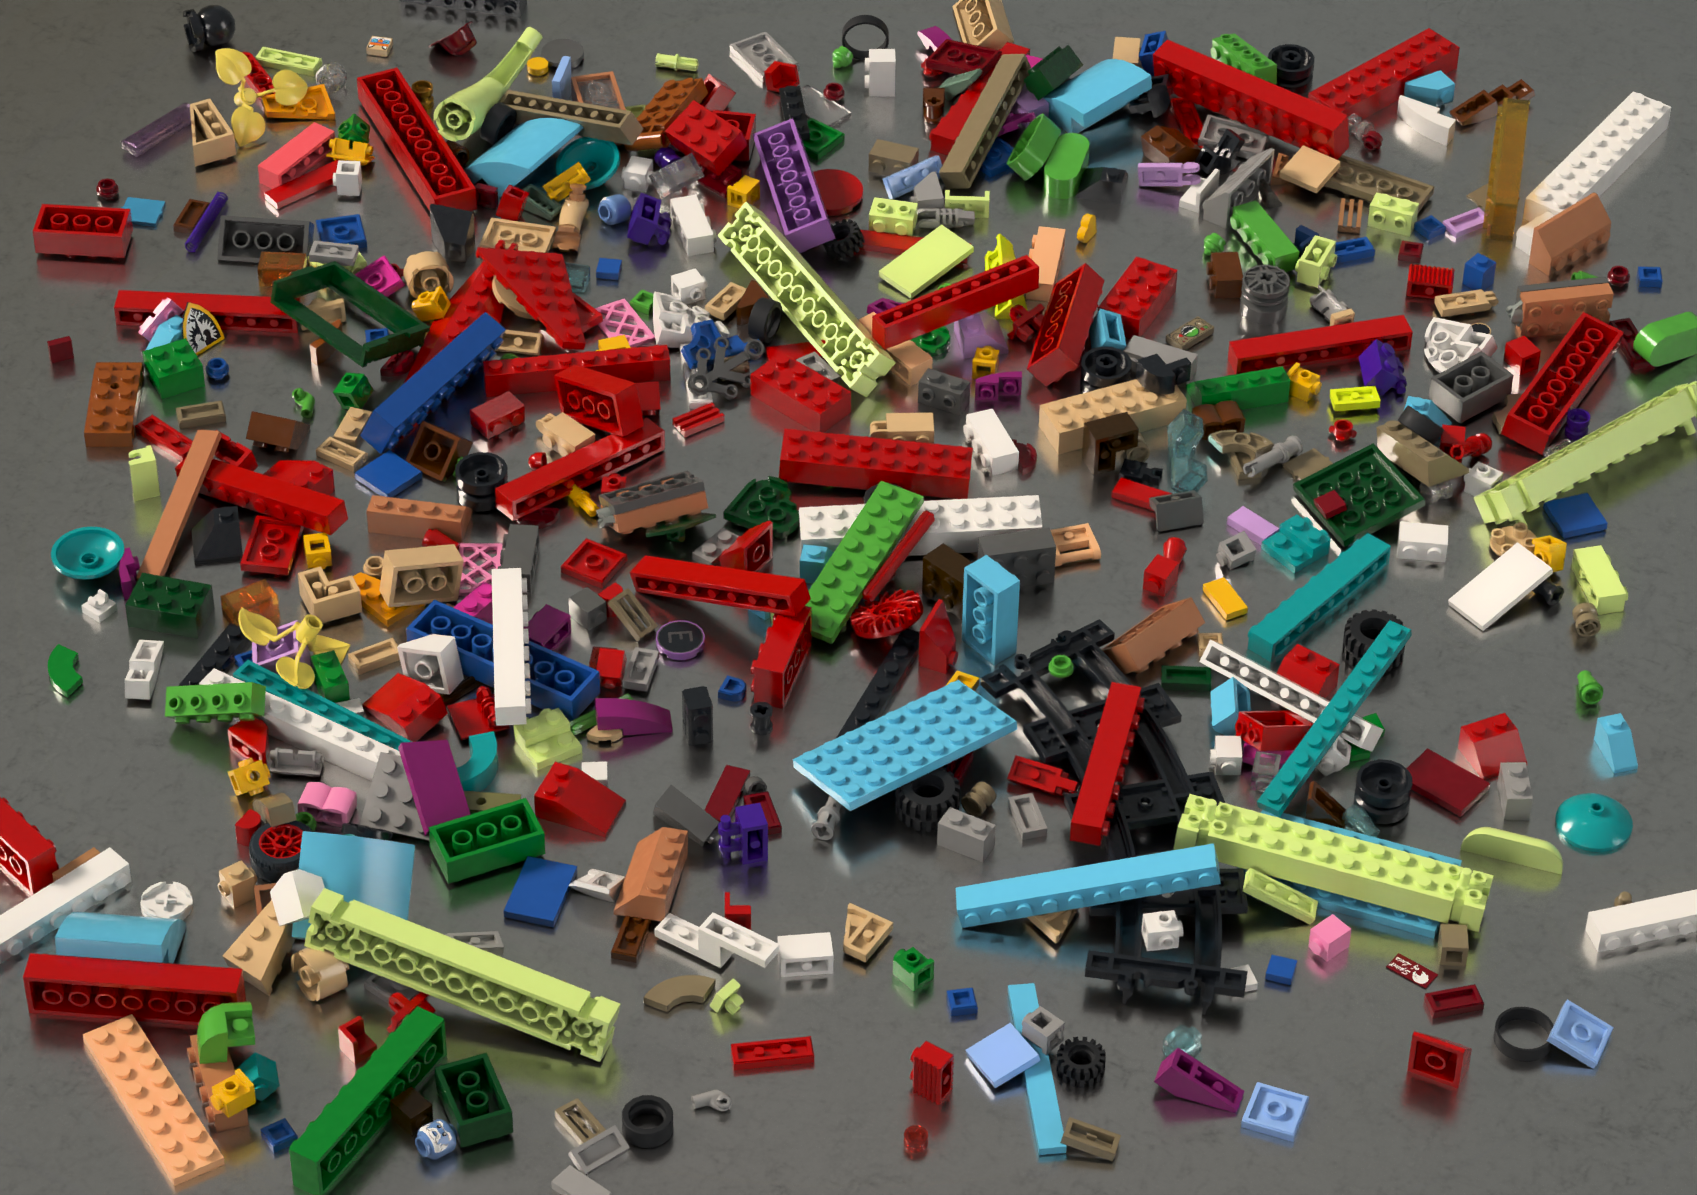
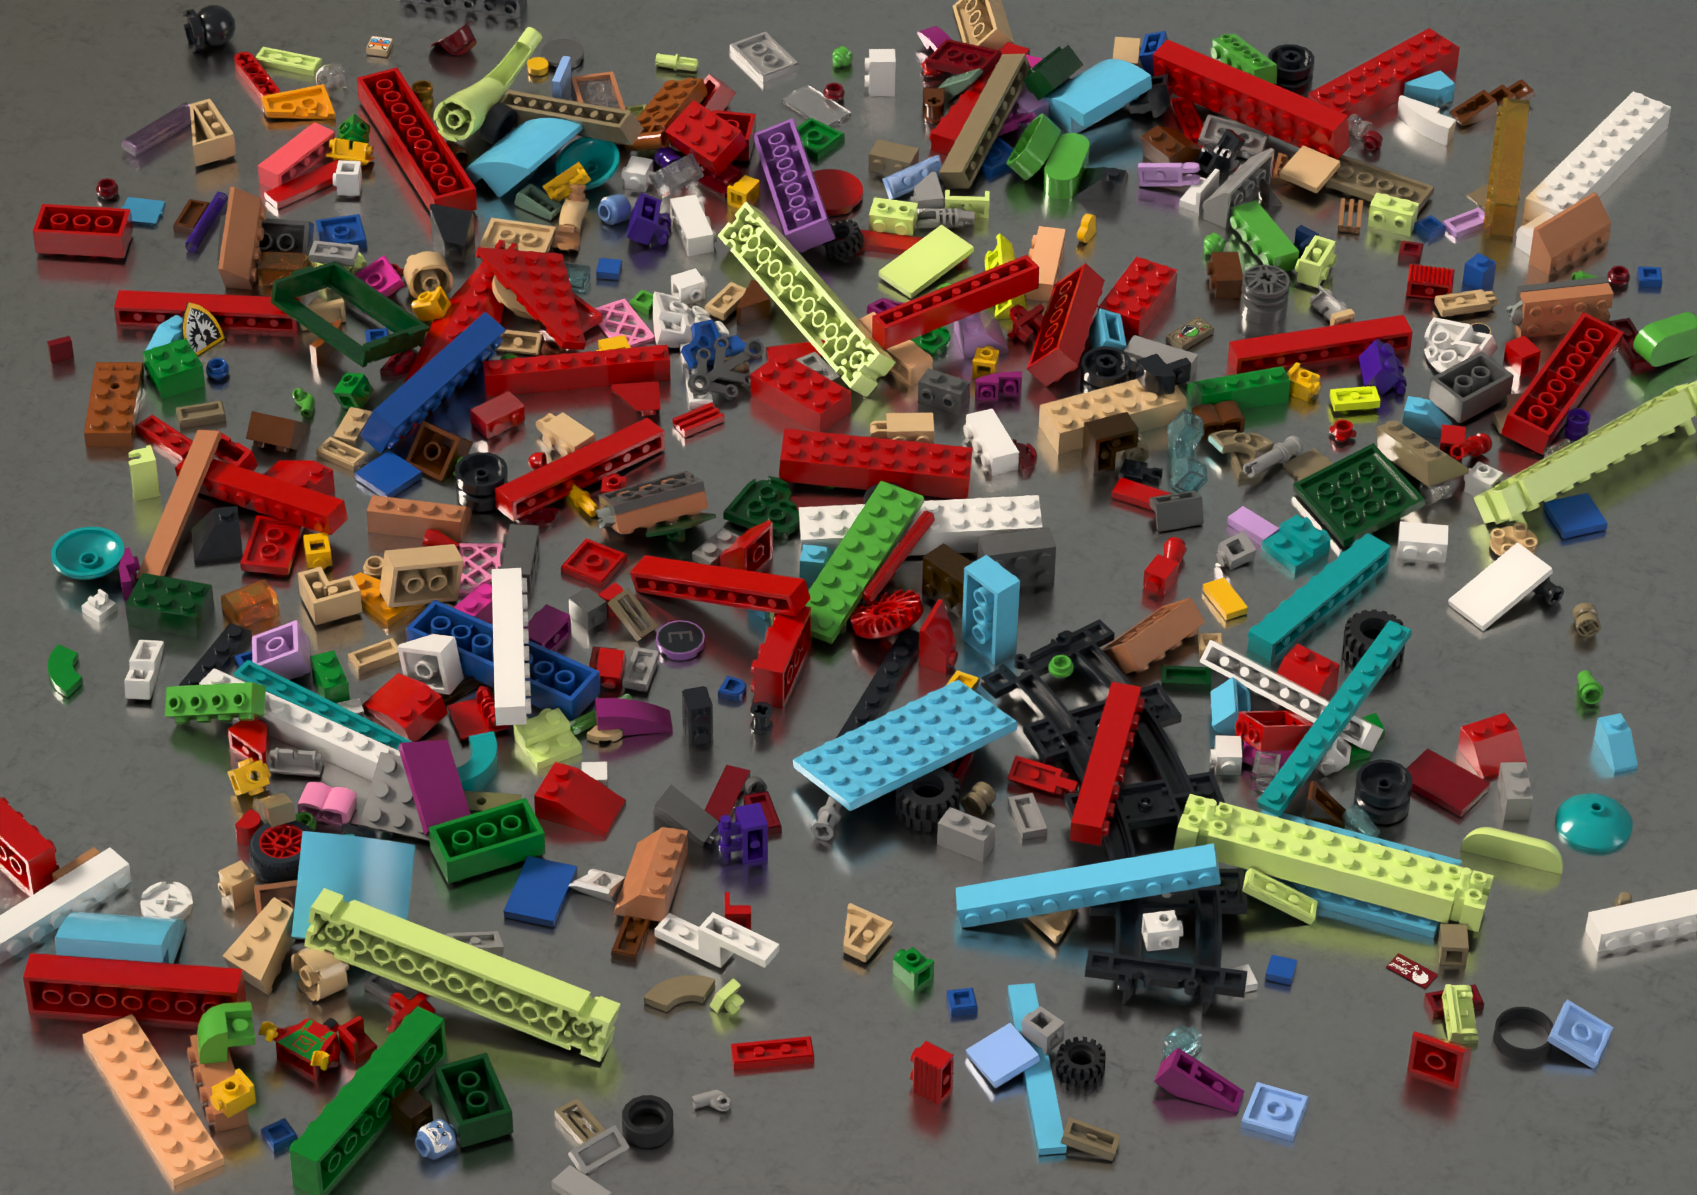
bright pink hinge [138,297,184,342] -> none
light yellow plant [215,48,308,147] -> none
teal brick [237,1052,280,1101] -> none
light yellow plant [238,607,350,689] -> none
white slope [270,869,325,927] -> none
dark red tile [475,183,499,209] -> none
red brick [495,184,529,221] -> none
red brick [554,364,644,437] -> none
black tyre [748,297,782,343] -> none
red panel [764,61,800,92] -> none
white brick [777,932,834,977] -> none
black plate [779,86,810,141] -> none
black tyre [842,15,889,60] -> none
clear red bush [904,1125,928,1153] -> none
light nougat plate [1050,523,1101,567] -> none
bright pink brick [1308,914,1351,962] -> none
dark red tile [1314,490,1347,519] -> none
blue tile [1335,237,1375,263] -> none
black tyre [1398,405,1444,445] -> none
yellow brick [1532,535,1567,575] -> none
yellowish green brick [1571,545,1628,615] -> none
none -> nougat slope [218,187,267,290]
none -> torso [258,1018,341,1081]
none -> copper tile [541,340,565,356]
none -> yellowish green hinge [1442,984,1479,1044]

